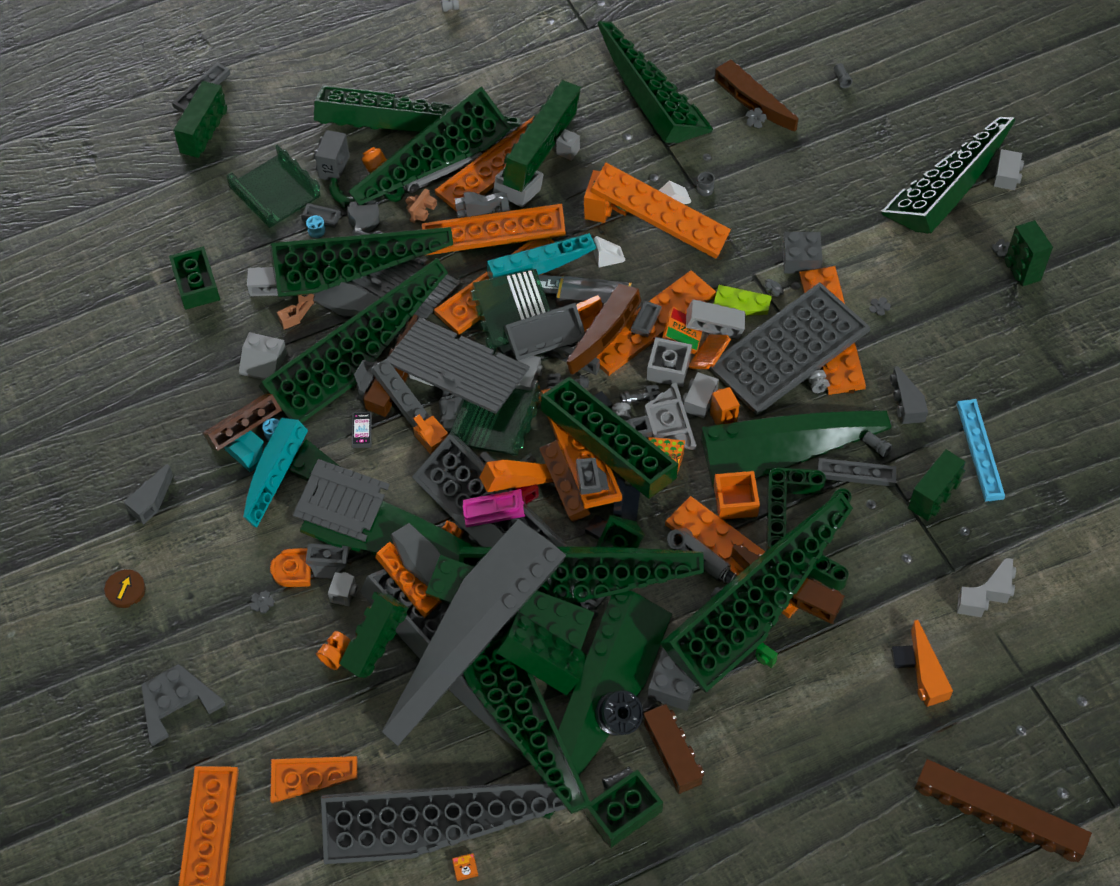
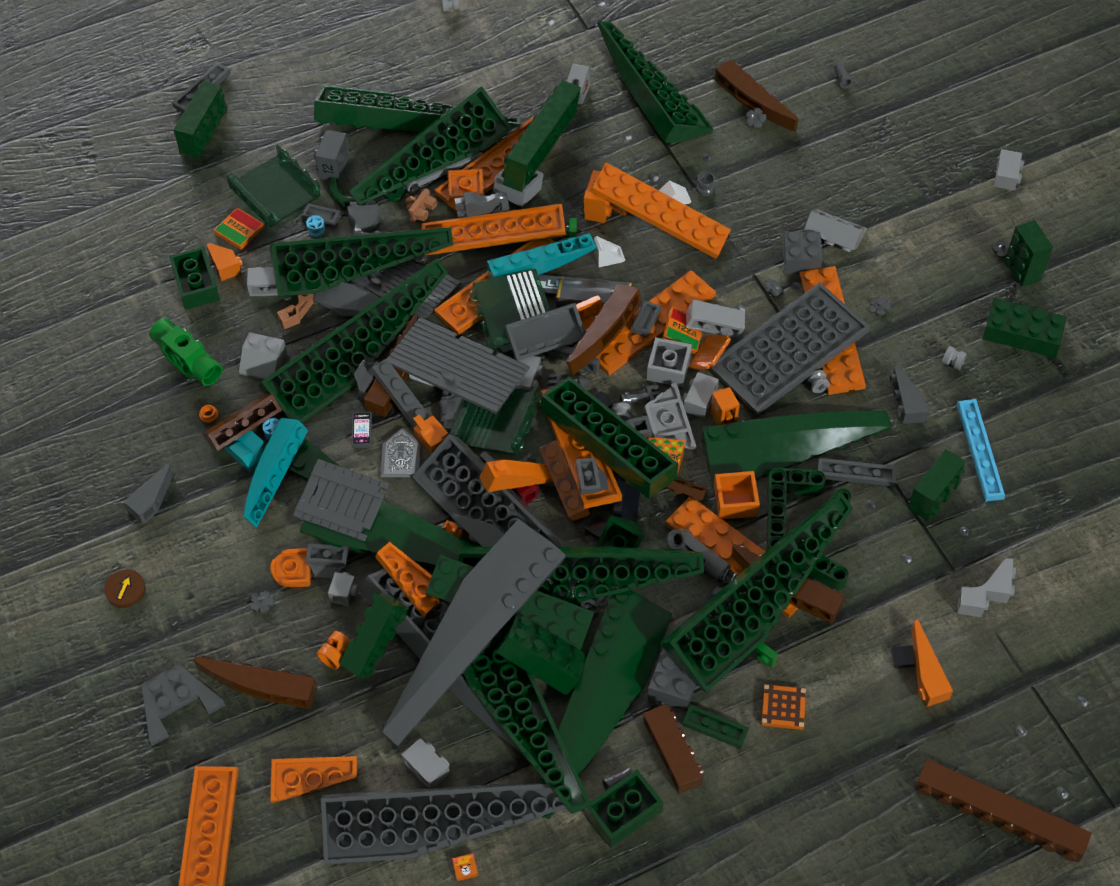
orange head [361,147,387,172] -> none
dark grey piece [390,523,441,587] -> none
dark pink piece [463,489,525,528] -> none
light grey brick [556,129,580,161] -> none
black wheel [595,690,643,736] -> none
lime wing [713,285,772,316] -> none
dark grey pin [863,431,893,457] -> none
dark green wedge [881,117,1015,234] -> none
none -> green brick [149,318,223,386]
none -> reddish brown slope [194,656,317,709]
none -> orange plate [199,405,219,423]
none -> orange slope [206,243,243,281]
none -> tile [214,208,265,250]
none -> light grey tile [381,427,421,477]
none -> light grey brick [401,738,450,788]
none -> orange tile [448,169,484,202]
none -> green plate [566,218,577,238]
none -> light grey torso [567,63,590,104]
none -> reddish brown plate [666,478,709,501]
none -> dark green plate [682,704,749,749]
none -> tile [761,684,806,730]
none -> light grey slope [804,210,867,252]
none -> light grey wheel [942,346,967,370]
none -> dark green brick [982,298,1067,358]

